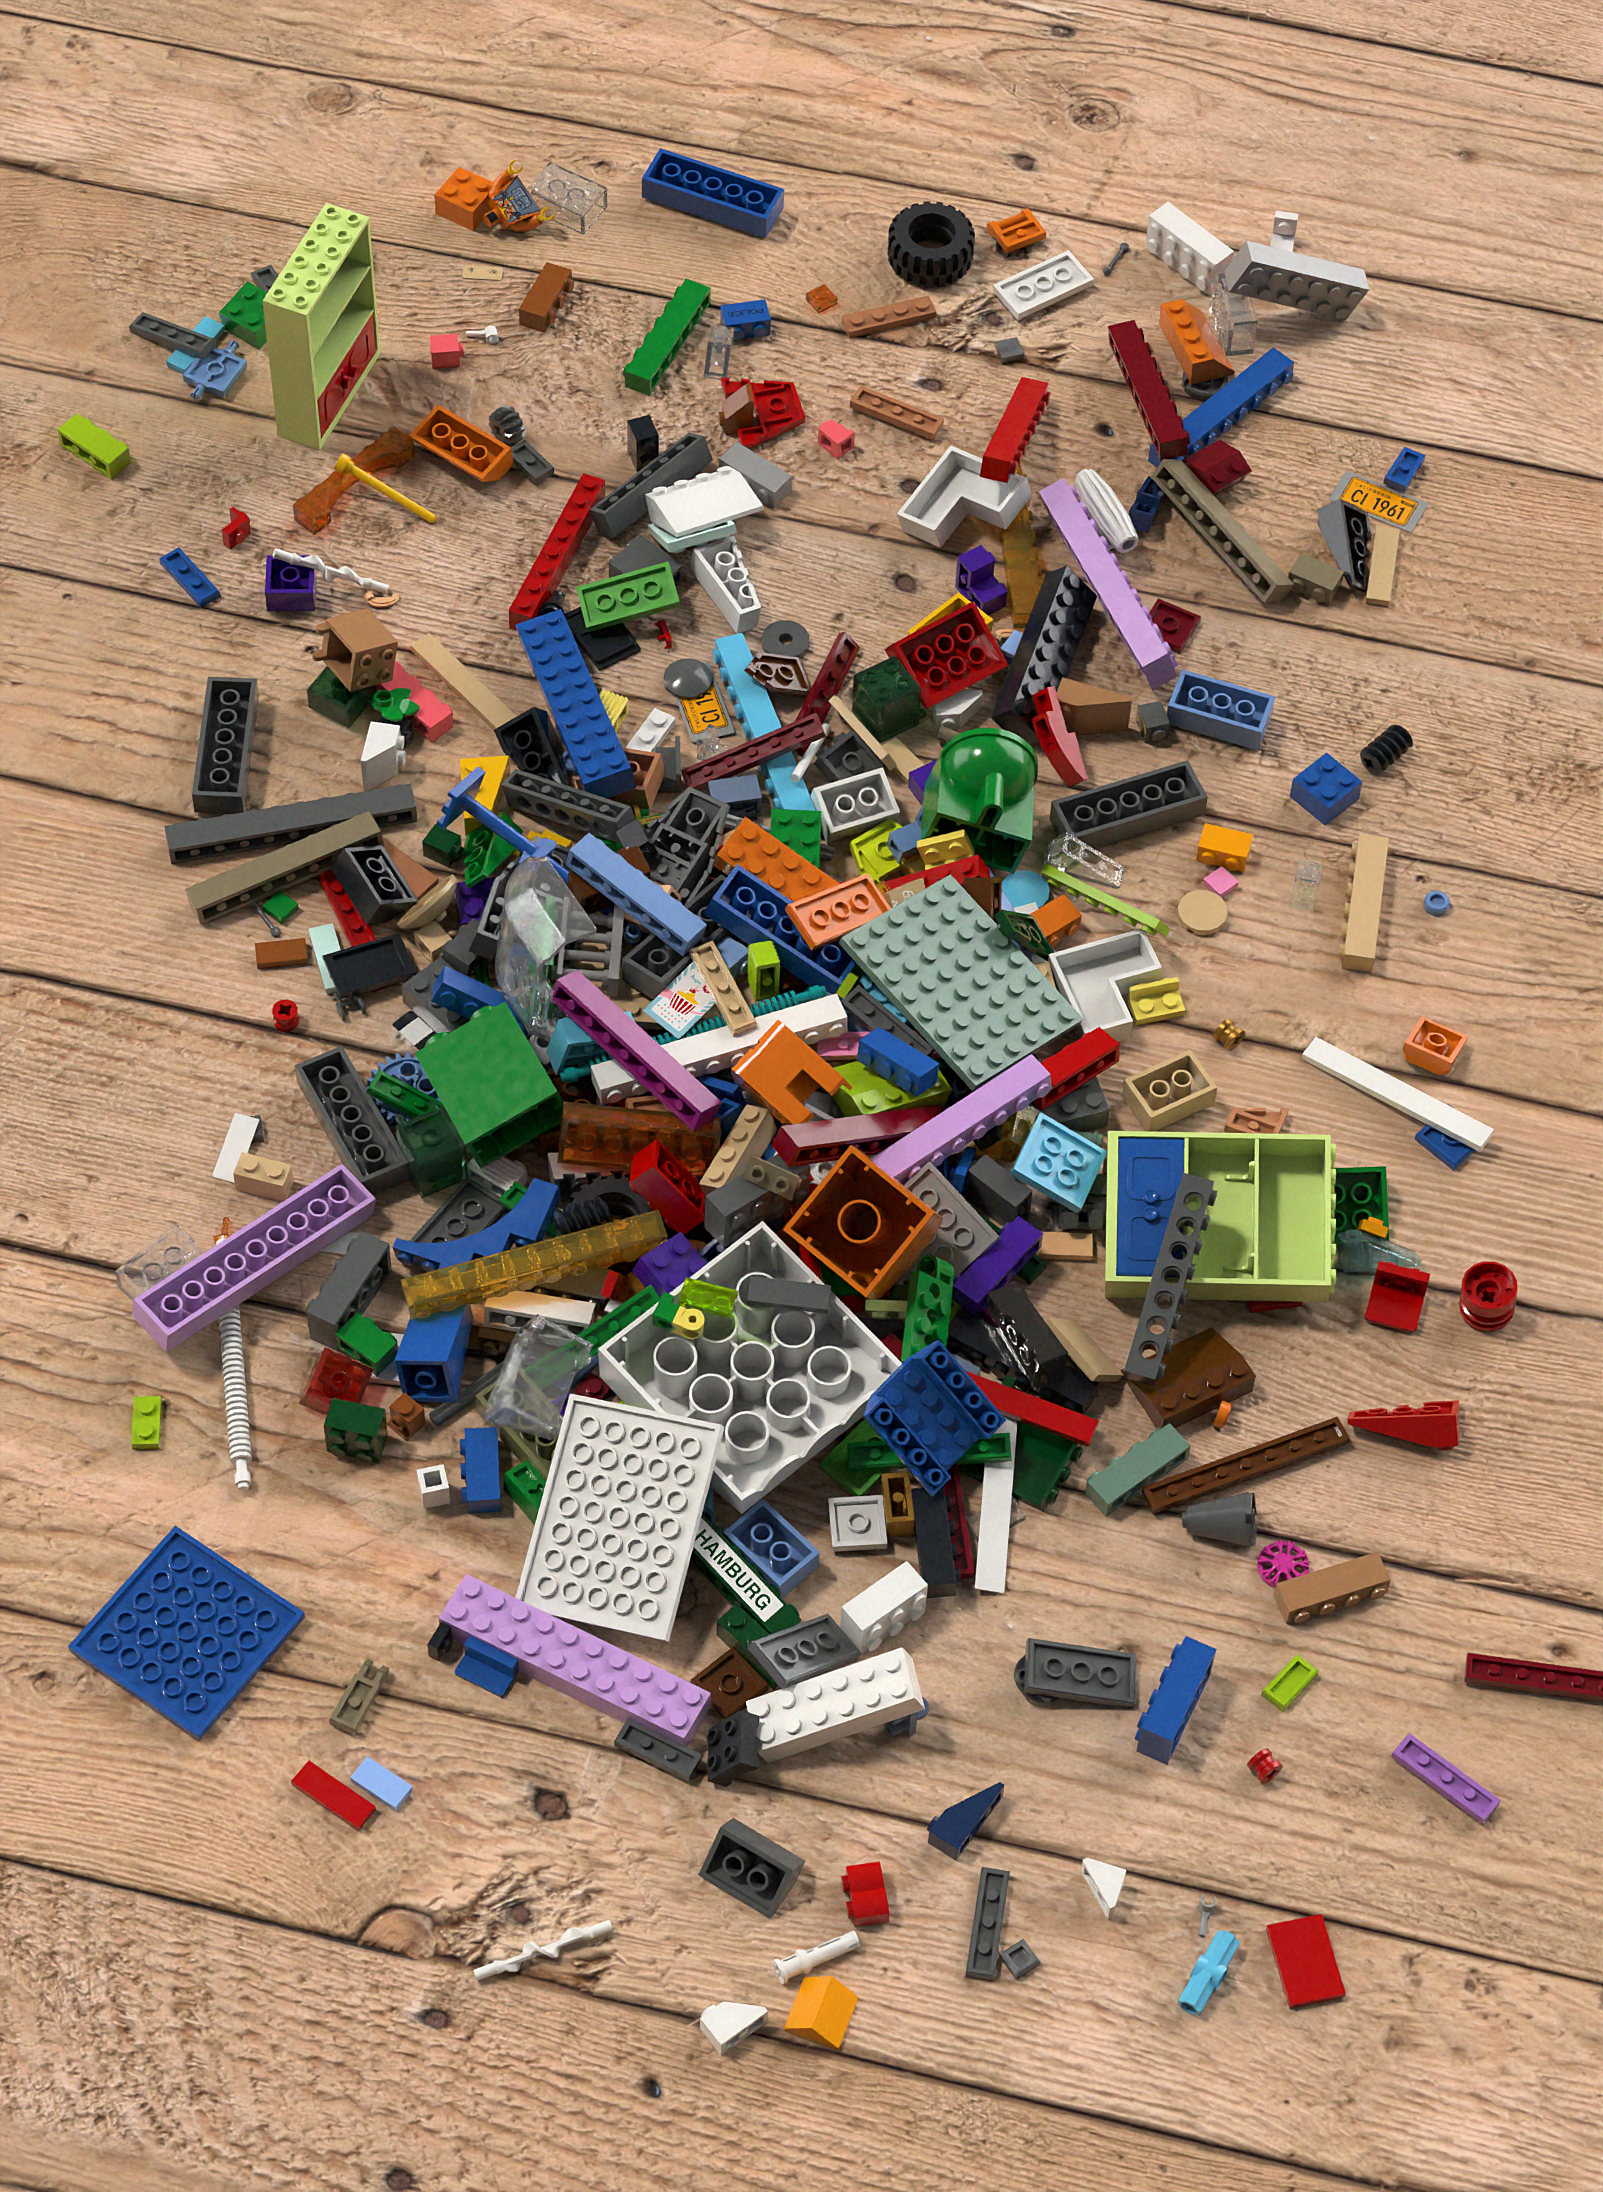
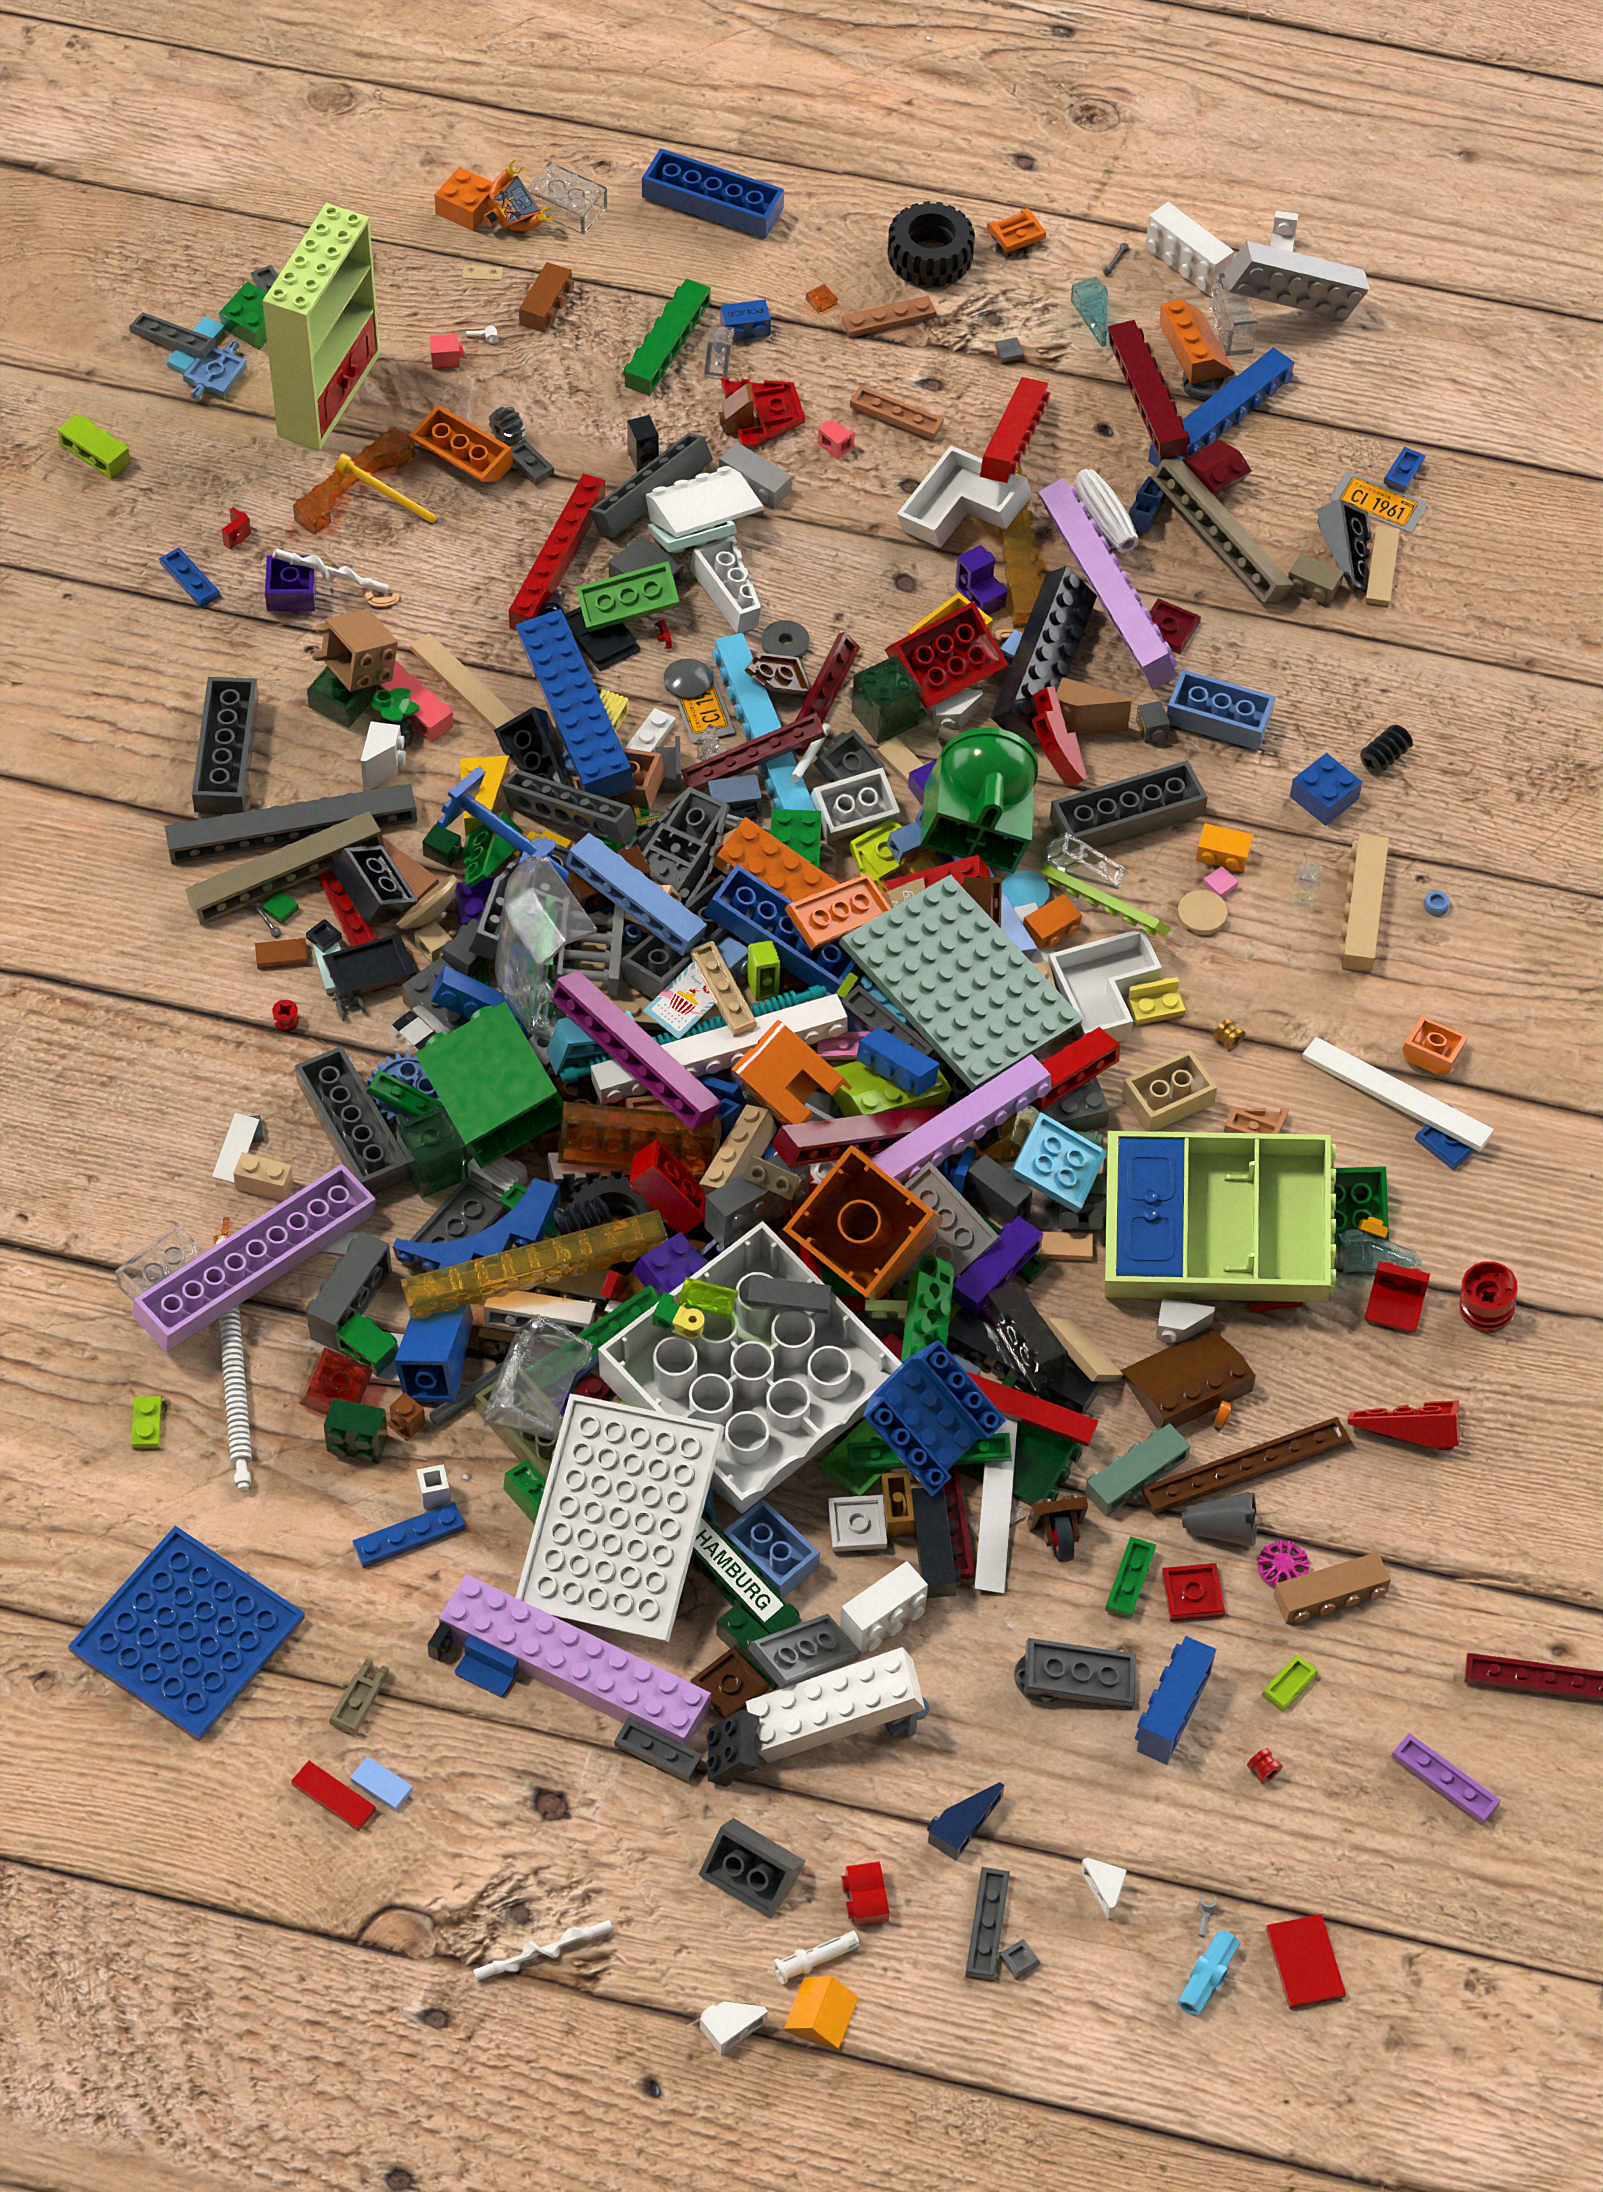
blue brick [460,1427,501,1514] -> none
black brick [616,819,658,860] -> none
tan tile [829,695,897,771] -> none
light yellow bracket [917,829,975,870] -> none
white plate [993,250,1094,320] -> none
dark green wing [994,910,1055,961] -> none
dark grey brick [1124,1173,1218,1386] -> none
none -> black tile [306,919,342,953]
none -> blue plate [352,1502,465,1568]
none -> reddish brown plate [1027,1495,1088,1562]
none -> clear light blue slope [1070,276,1108,347]
none -> green plate [1105,1536,1156,1619]
none -> white slope [1156,1298,1215,1343]
none -> red tile [1161,1563,1225,1621]

